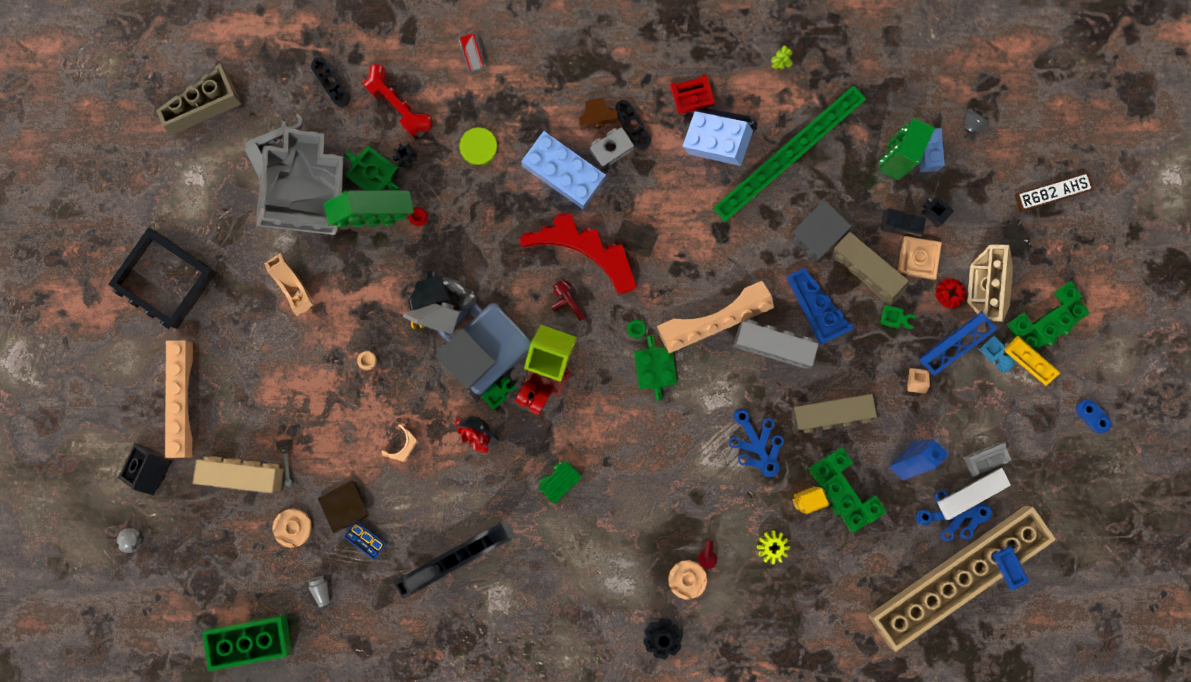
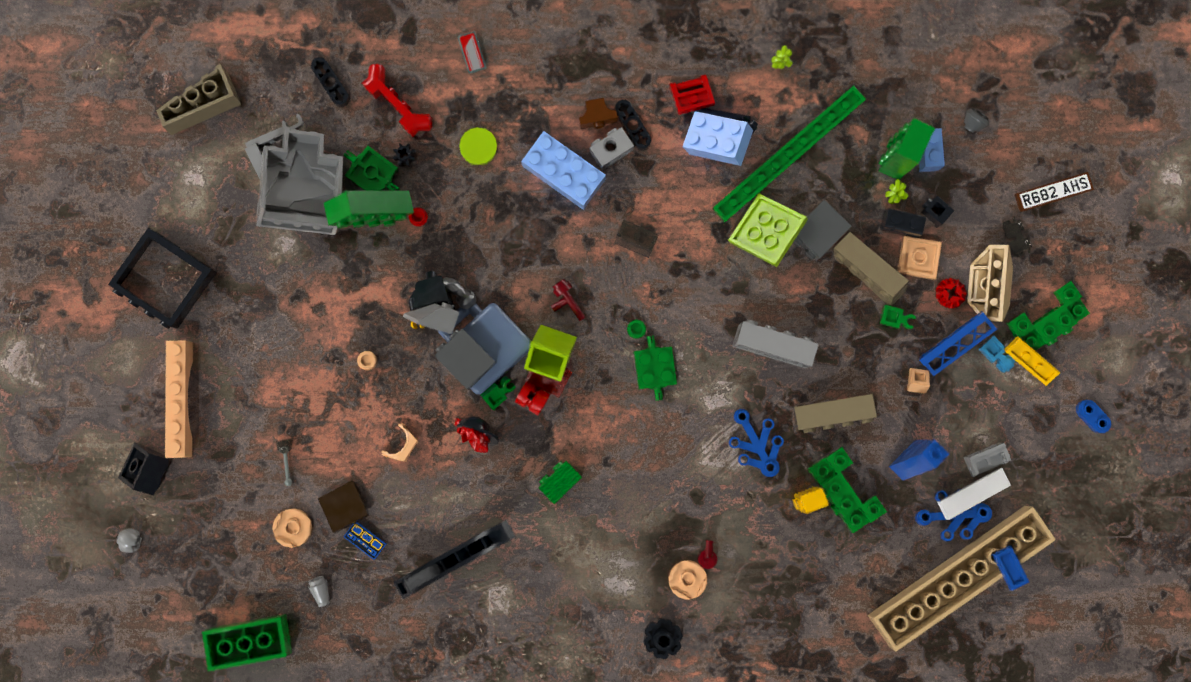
tan brick [193,456,285,493] -> none
light nougat arch [264,253,314,316] -> none
red arch [519,212,637,296] -> none
light nougat arch [657,281,774,353] -> none
neon yellow gear [756,530,790,564] -> none
blue wing [786,268,854,345] -> none
none -> lime plate [728,194,808,267]
none -> lime plant [885,179,908,204]

